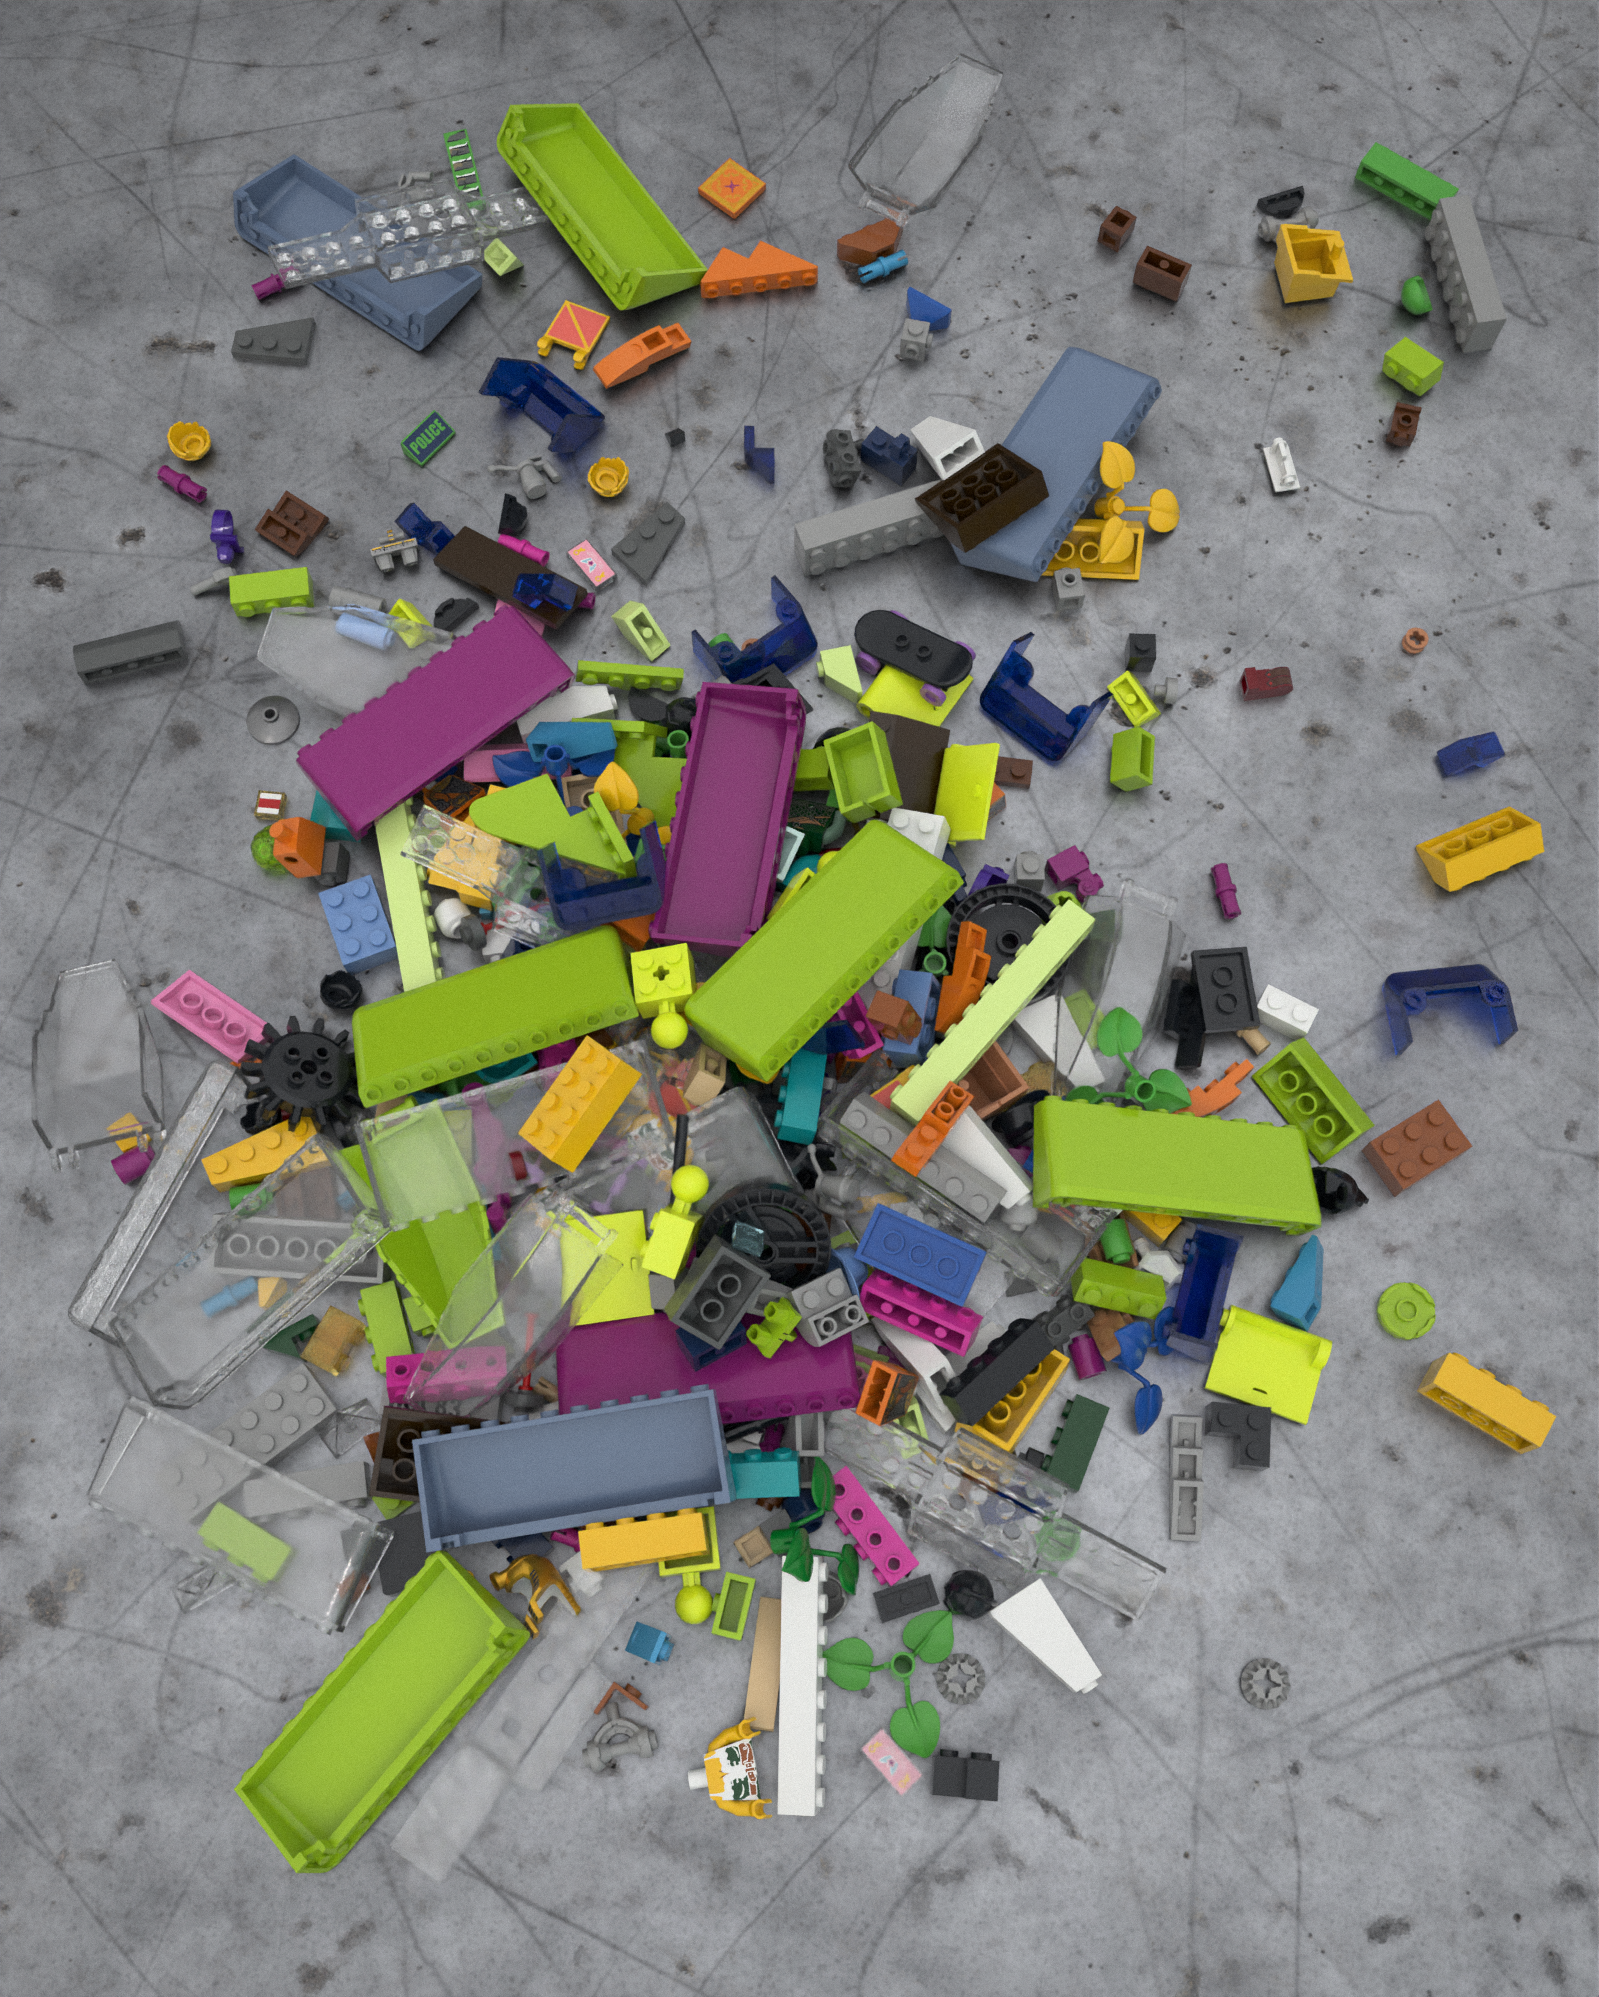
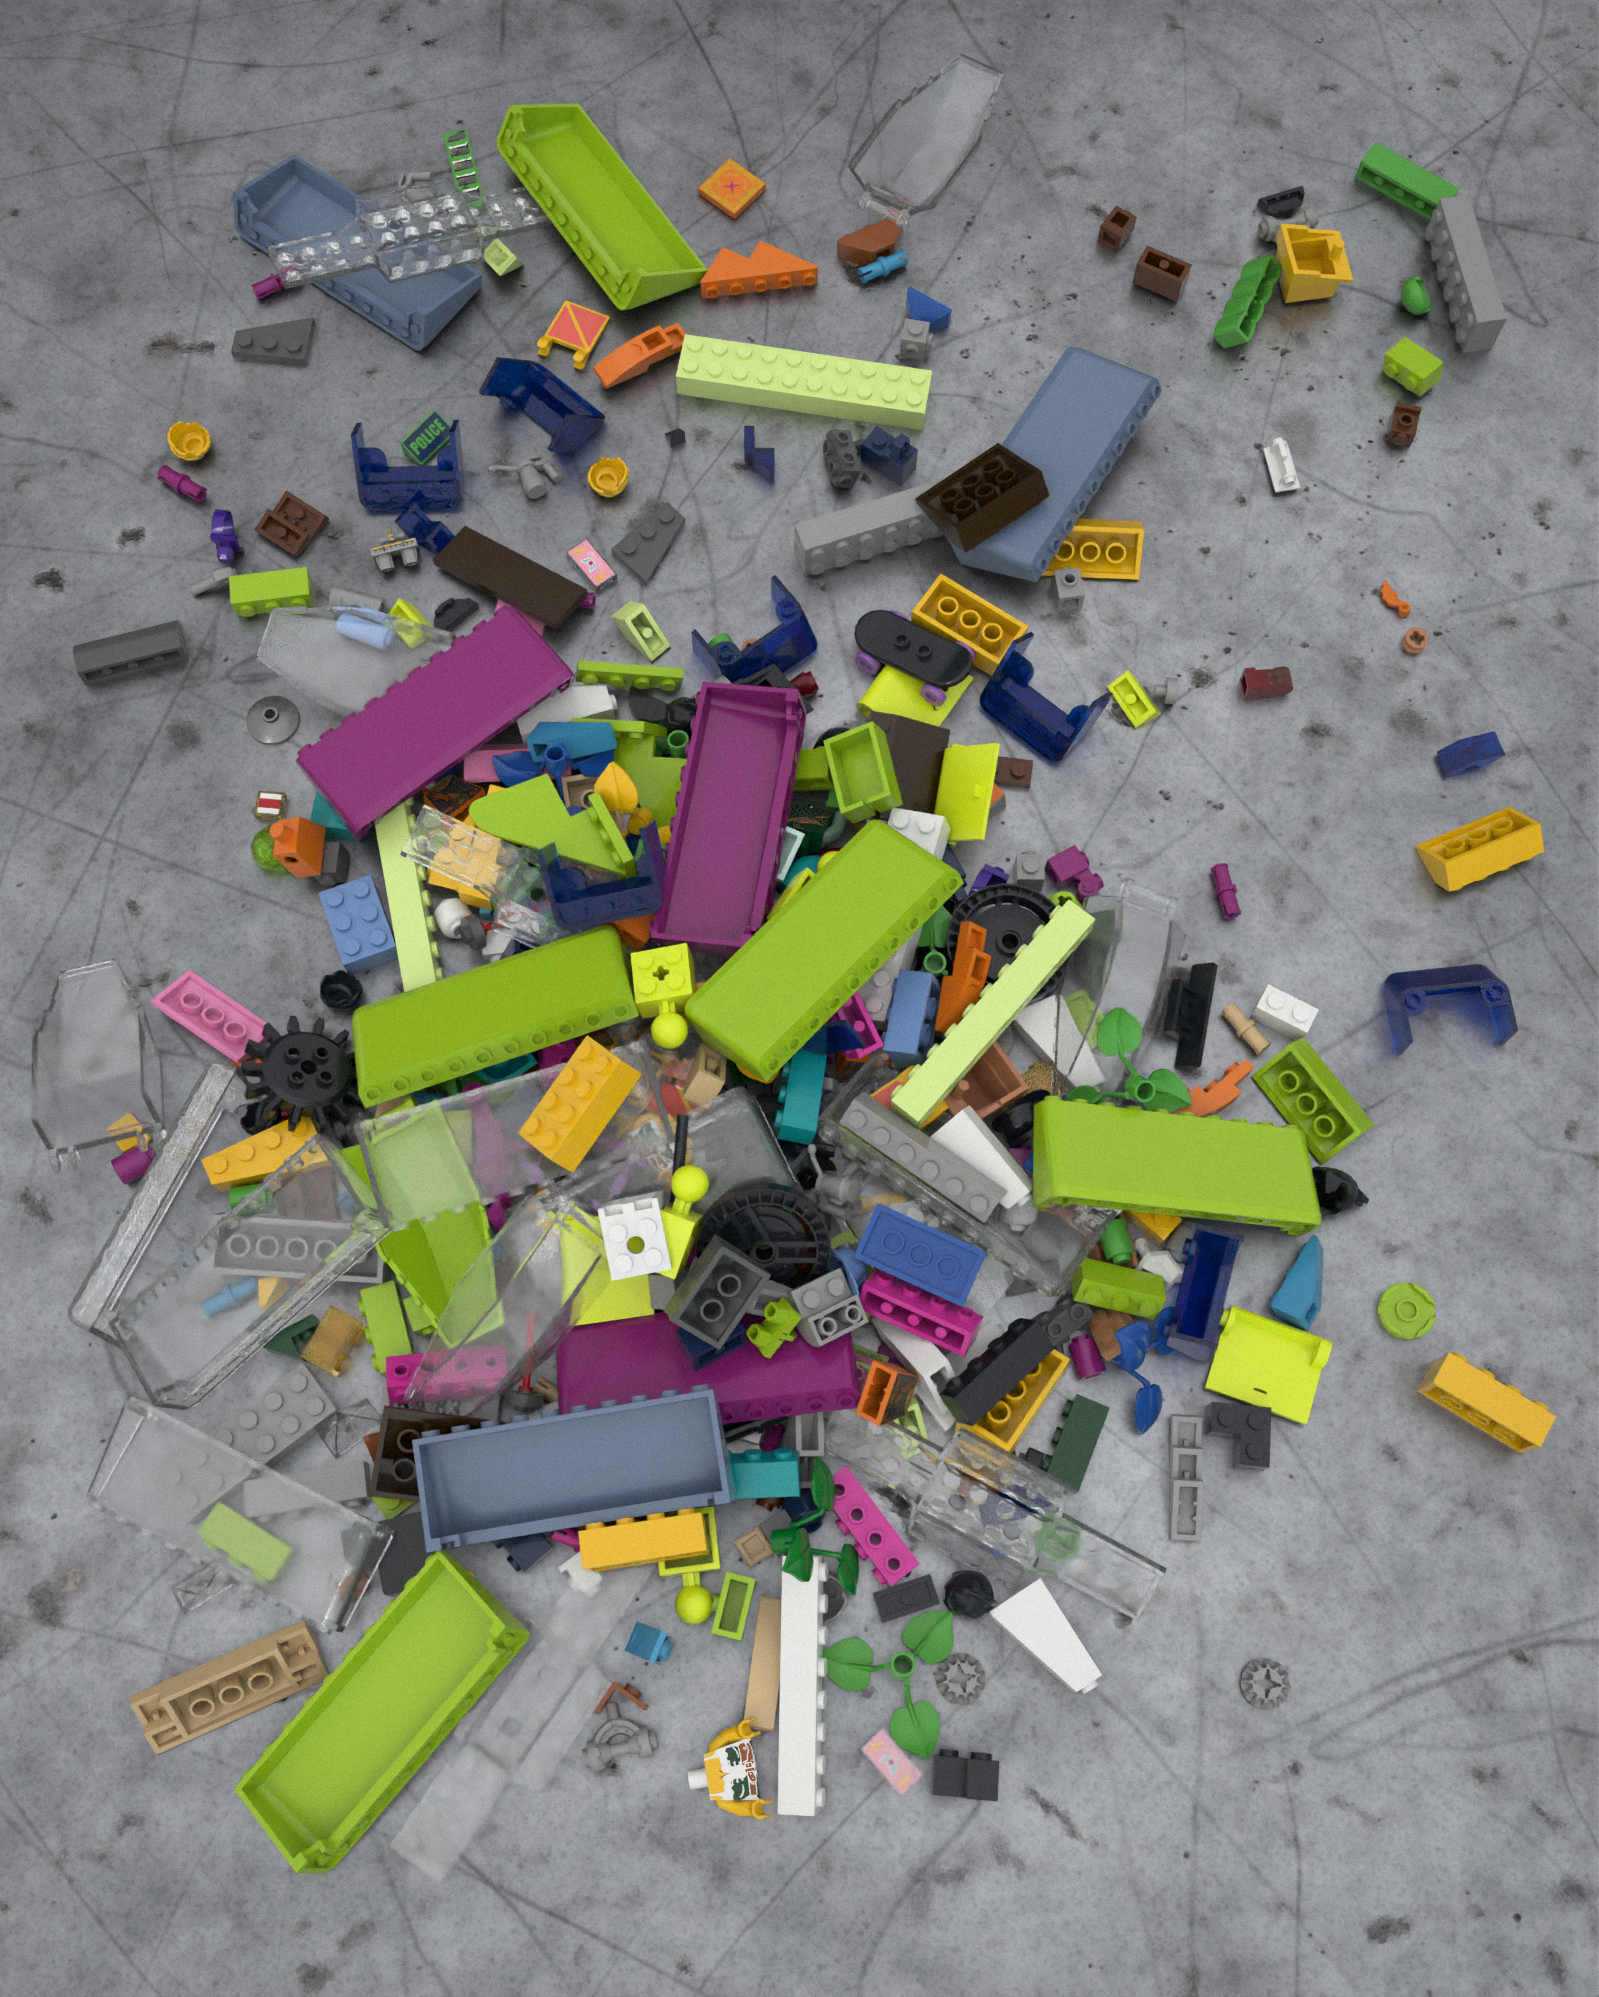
pearl gold piece [489,1554,581,1640] -> none
black tile [498,493,527,535] -> none
dark pink pin [498,534,550,567] -> none
dark red tile [508,1150,527,1181] -> none
clear blue slope [512,573,578,611] -> none
clear light blue tile [732,1221,764,1257] -> none
yellowish green slope [816,645,863,704] -> none
dark orange brick [866,990,922,1045] -> none
orange slope [891,1081,975,1177] -> none
white slope [910,416,985,480] -> none
yellow plant [1094,441,1180,563] -> none
lime brick [1110,726,1155,792] -> none
black brick [1125,633,1156,672] -> none
black plate [1190,947,1261,1033] -> none
dark orange brick [1361,1099,1472,1197] -> none
none -> tan slope [130,1619,330,1755]
none -> clear blue windscreen [351,420,463,510]
none -> white bracket [598,1190,672,1281]
none -> yellowish green brick [676,334,932,431]
none -> dark red cone [790,671,819,698]
none -> yellow brick [911,574,1029,680]
none -> bright green brick [1214,254,1282,349]
none -> orange piece [1380,580,1411,617]

